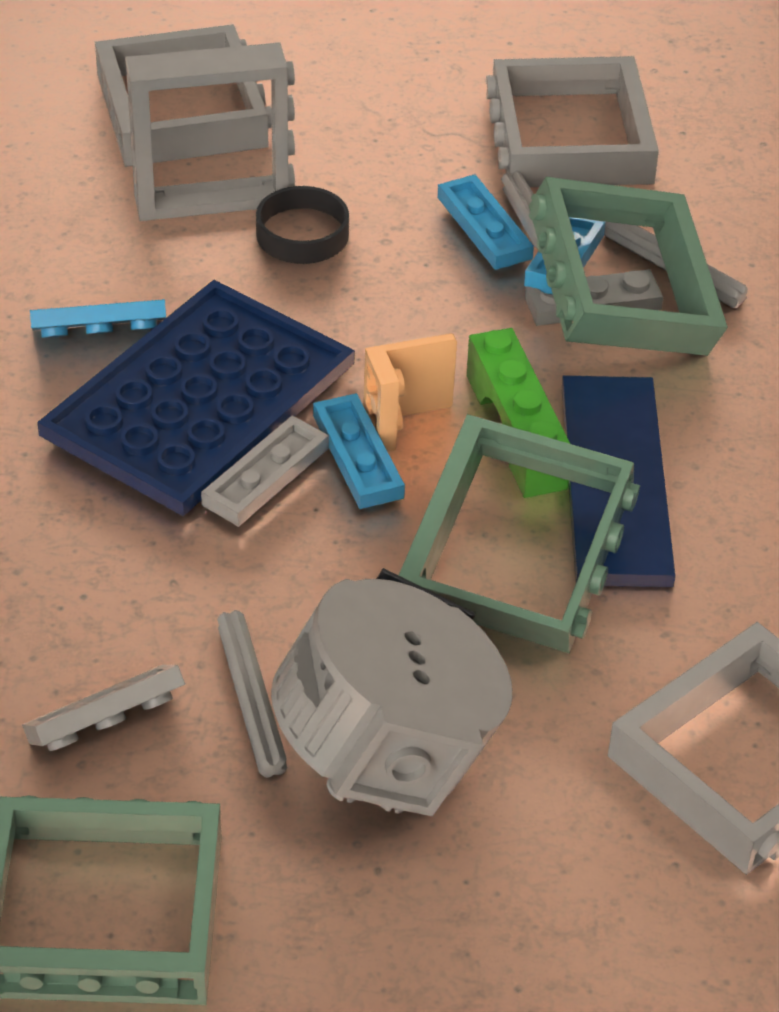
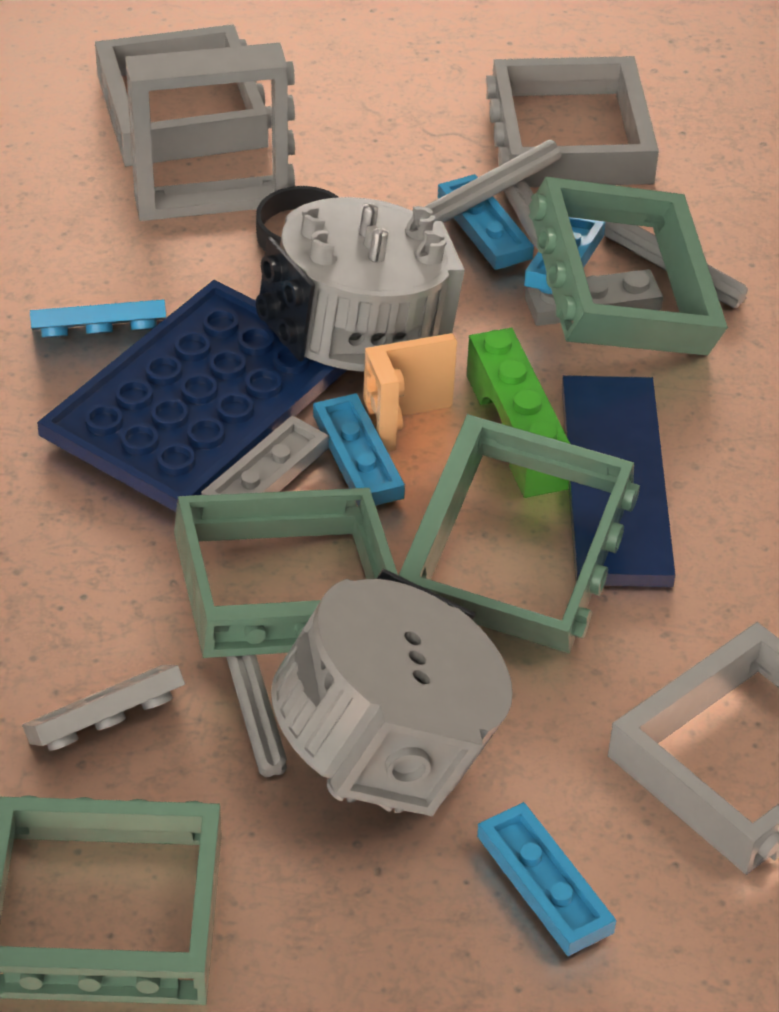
none -> sand green window [174,488,398,658]
none -> light grey piece [256,197,465,372]
none -> light grey axle [425,140,561,223]
none -> dark azure plate [477,802,617,956]

